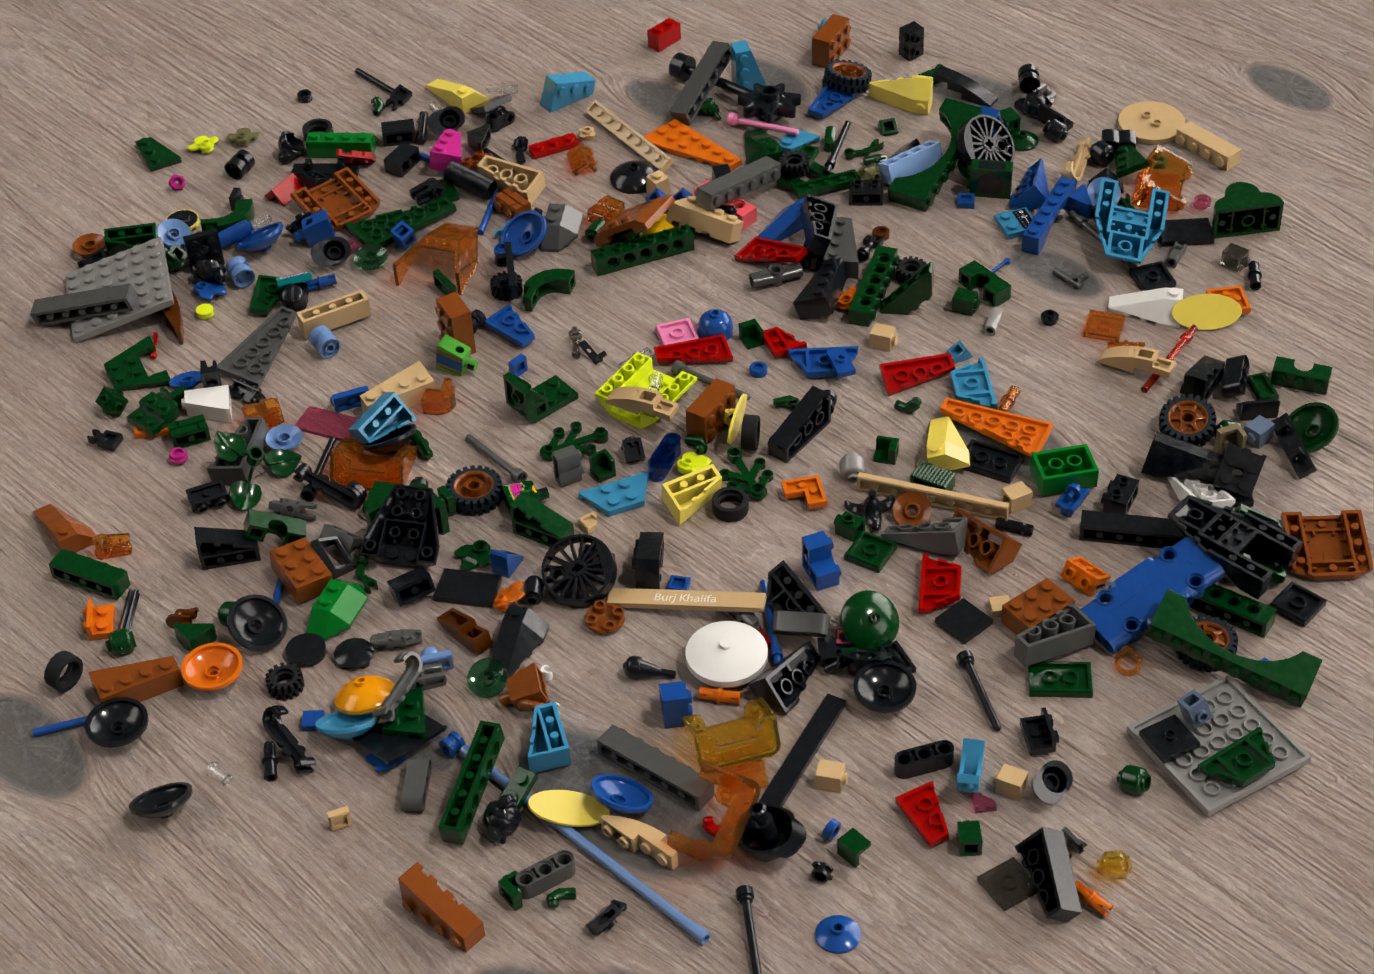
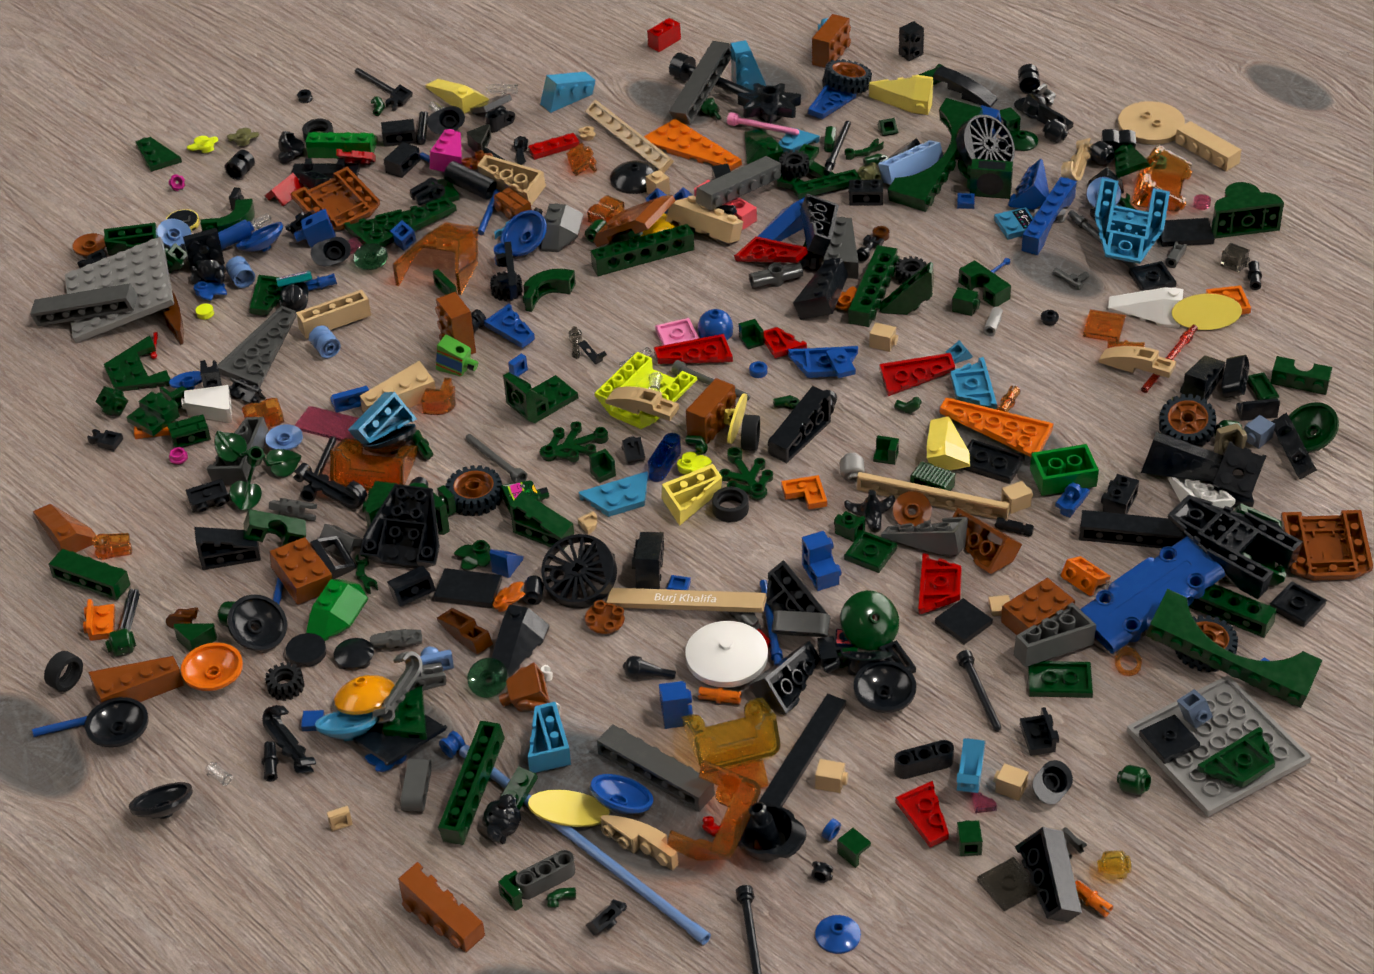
dark grey brick [552,445,584,488] -> none
blue slope [1067,184,1092,219] -> none

